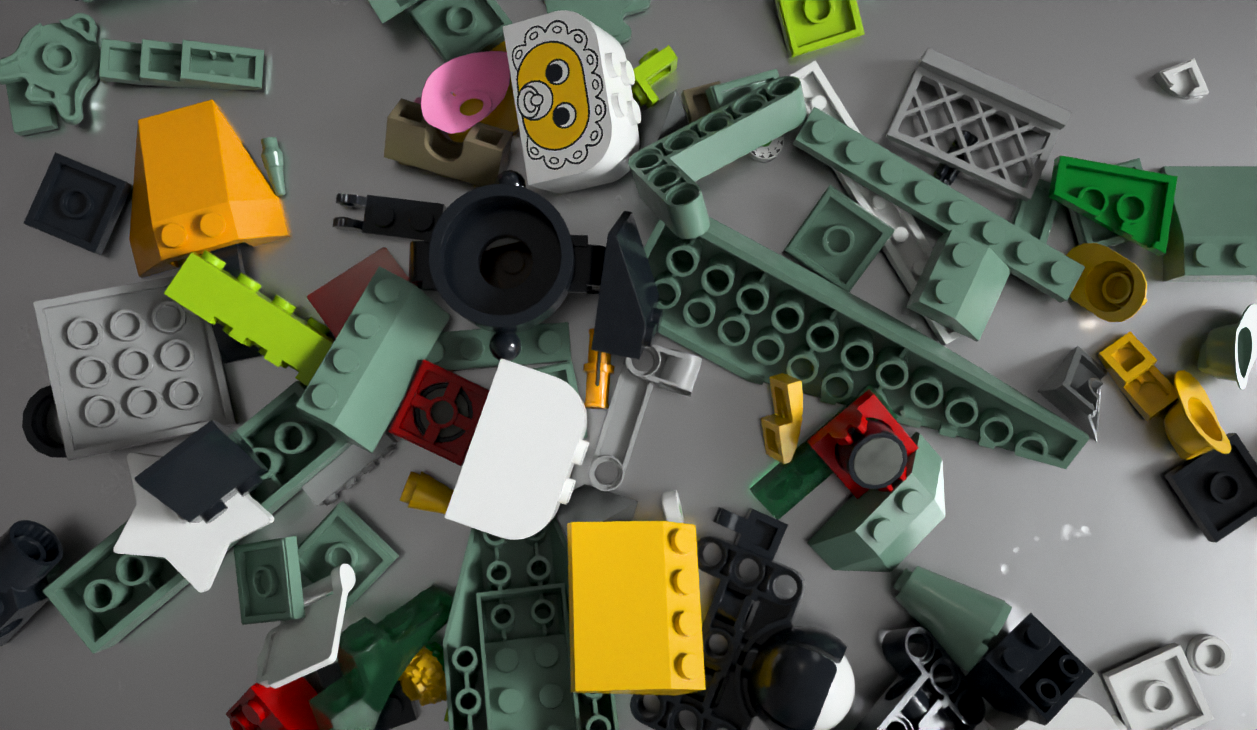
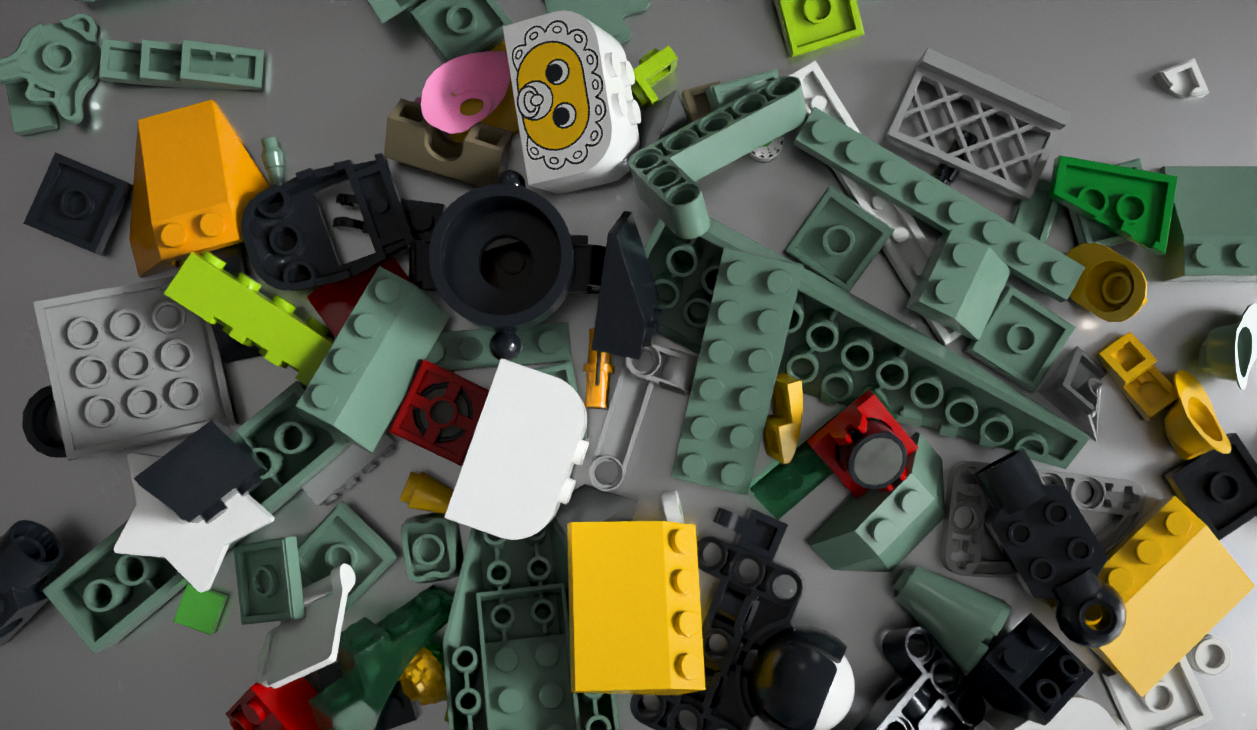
none -> bright green tile [173,583,228,635]
none -> black slope [241,153,417,291]
none -> sand green piece [401,512,464,583]
none -> sand green plate [671,246,804,496]
none -> light grey beam [940,461,1145,578]
none -> sand green plate [964,285,1076,393]
none -> black brick [973,448,1127,648]
none -> yellow slope [1050,496,1255,697]

